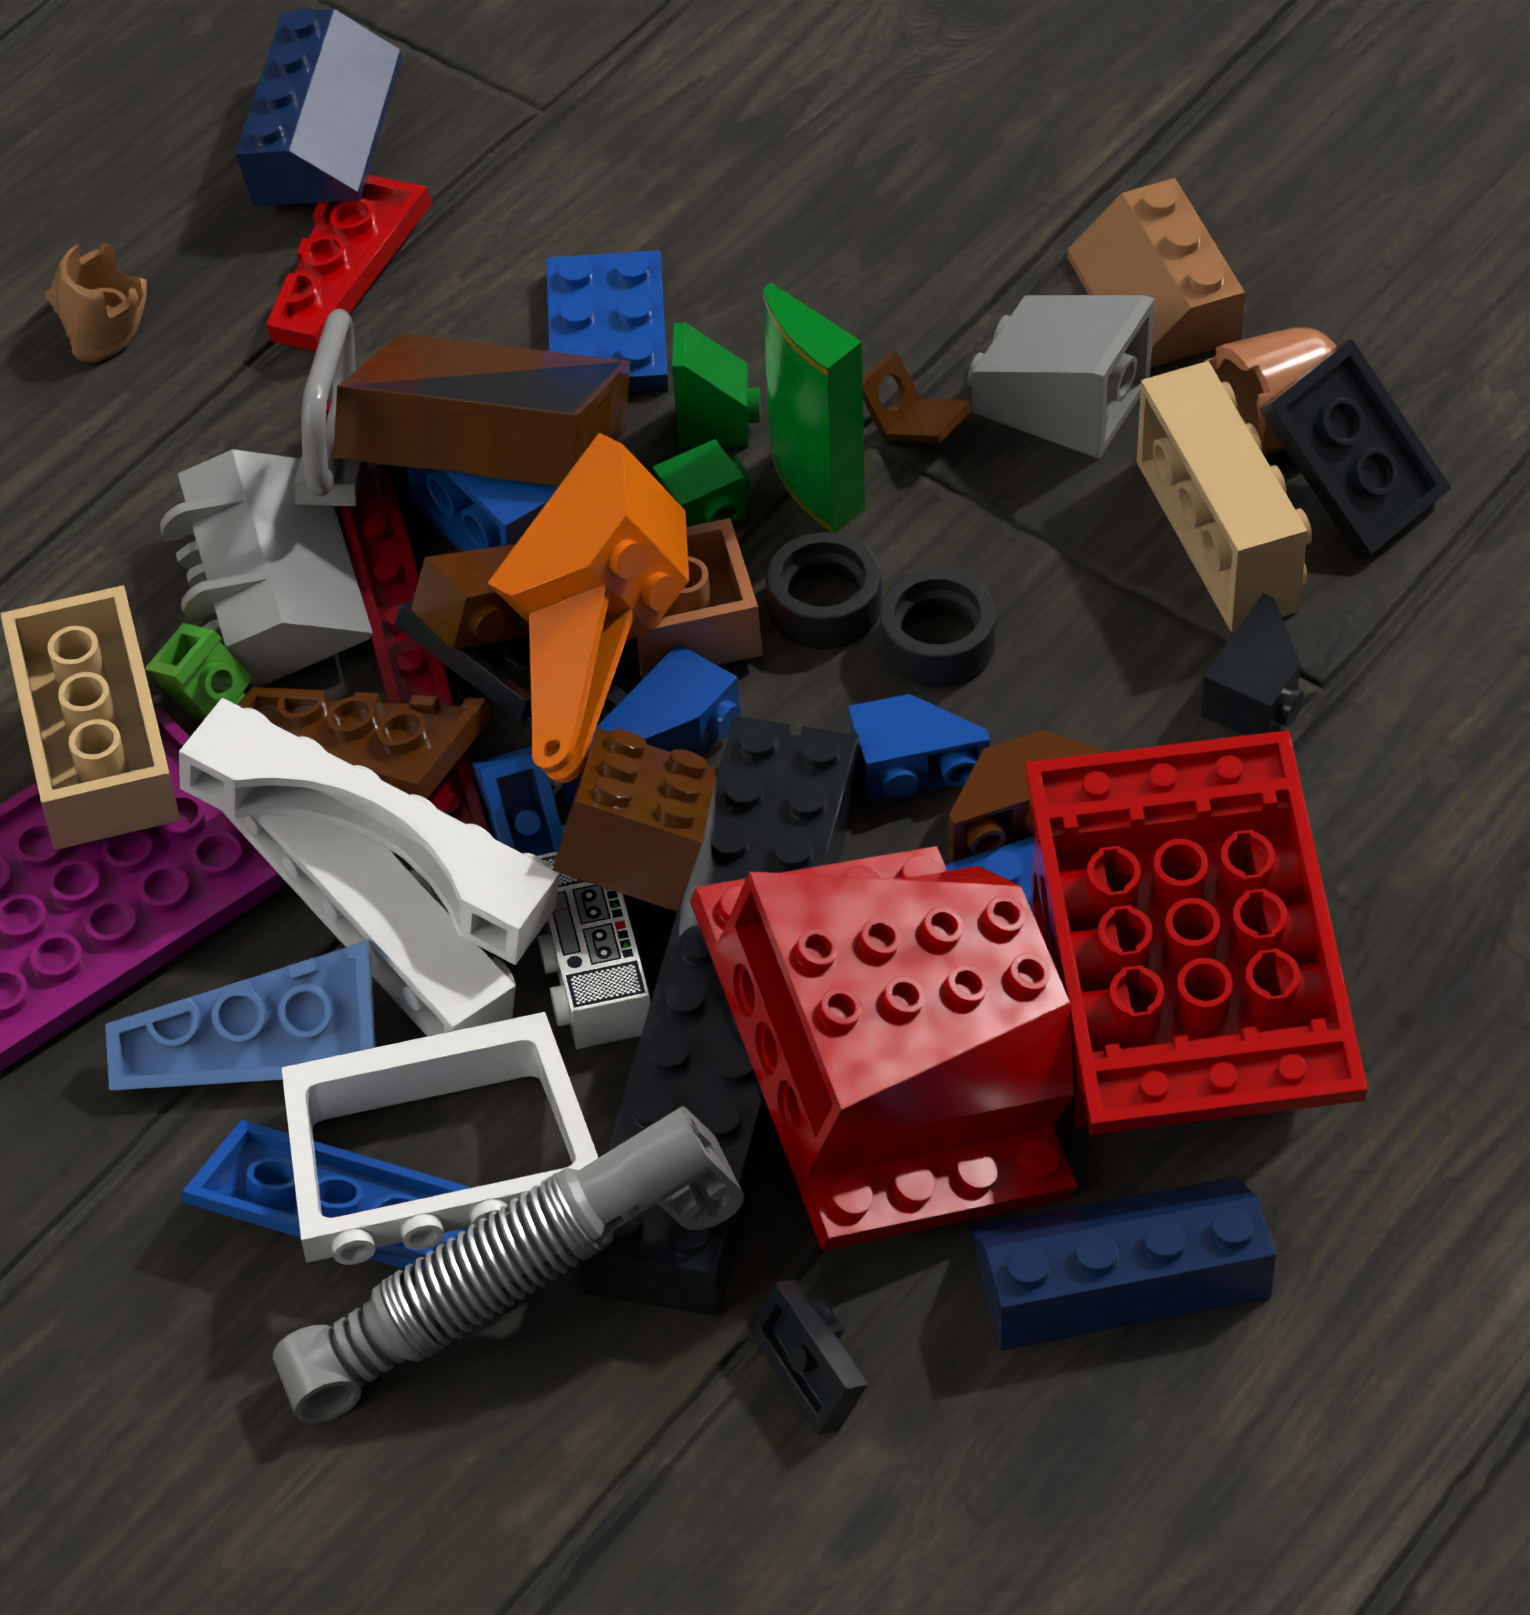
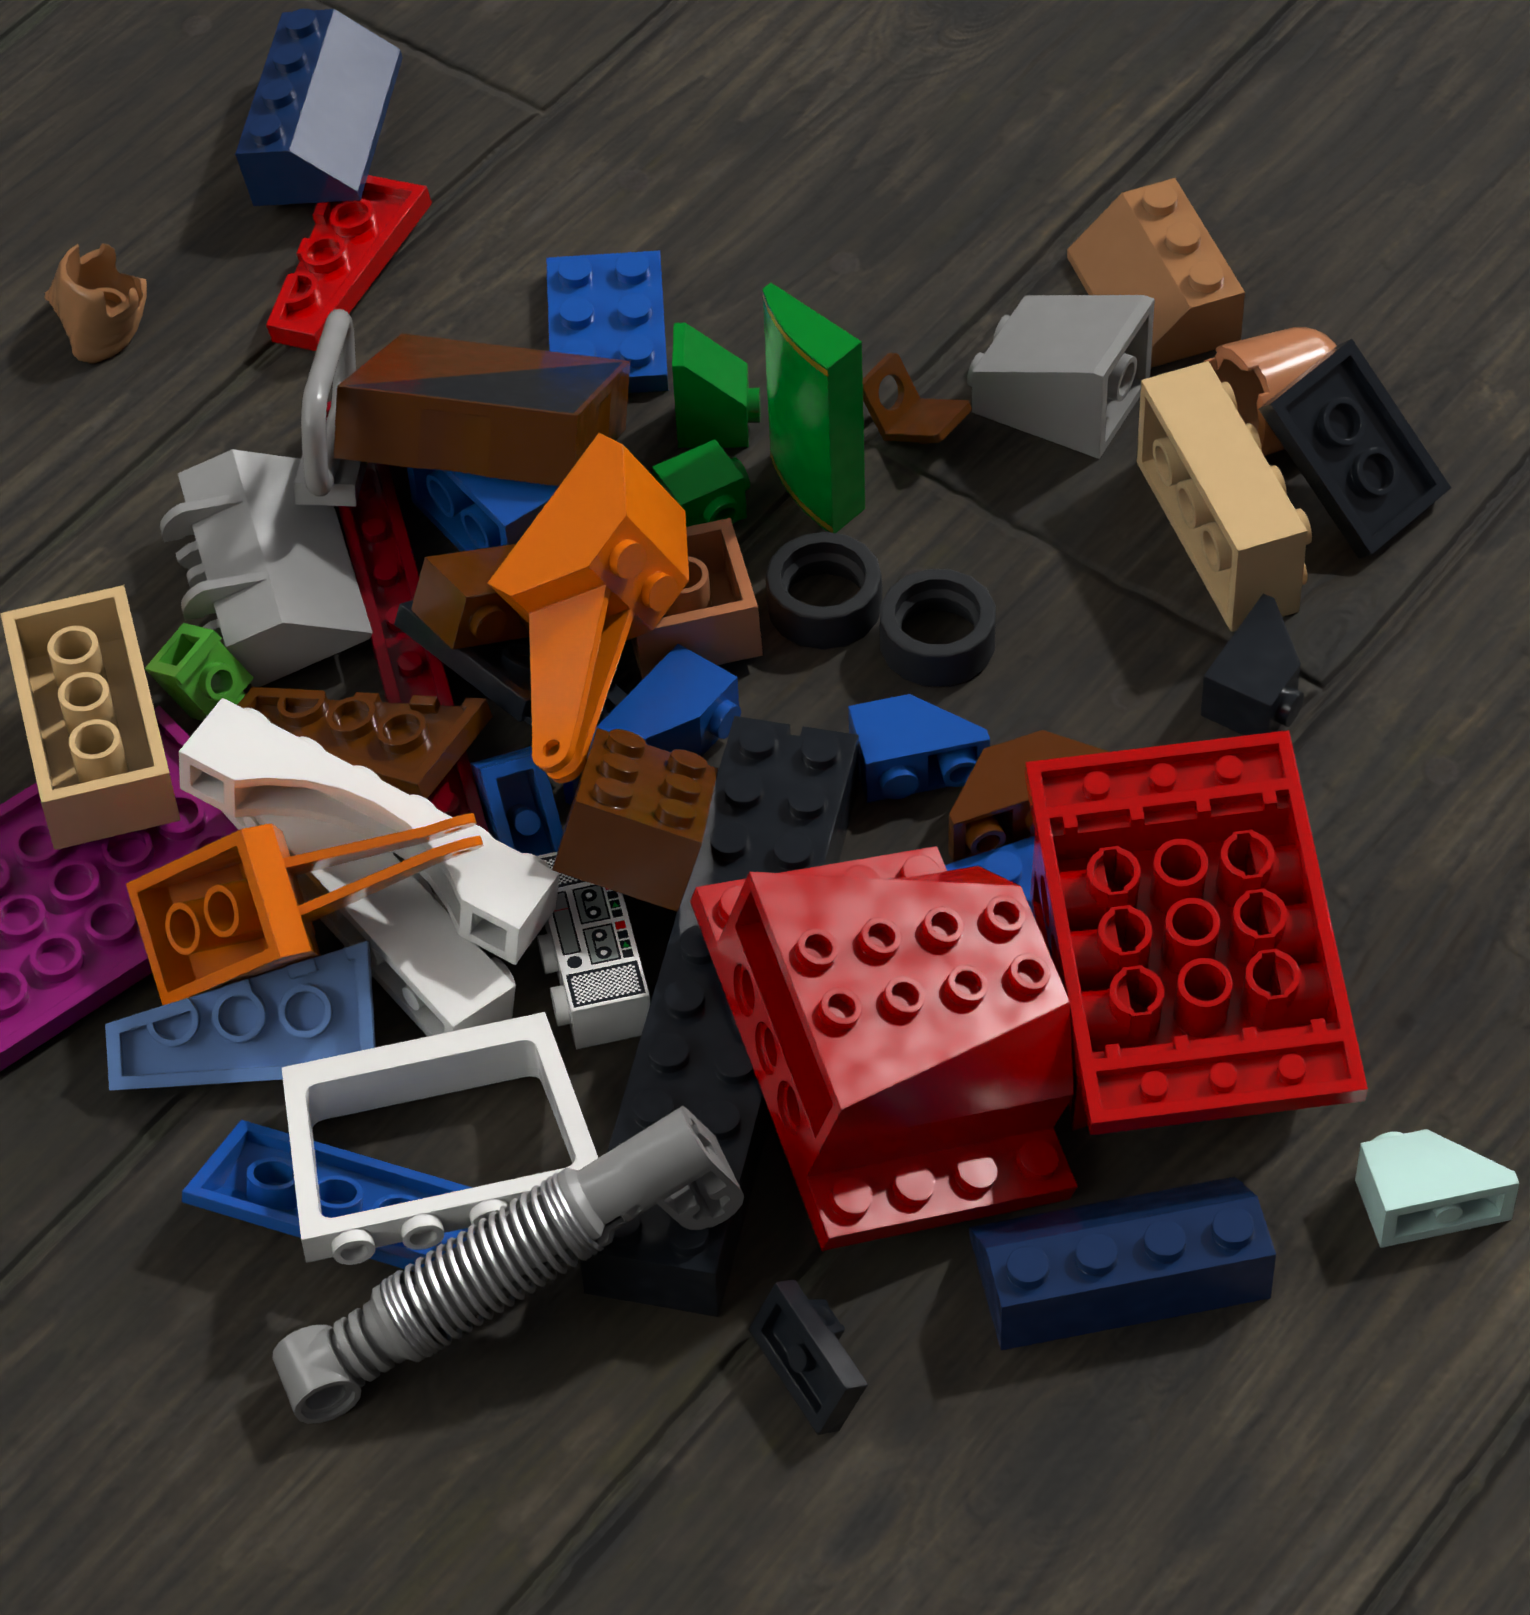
none -> orange slope [126,813,484,1005]
none -> light aqua slope [1355,1129,1519,1248]

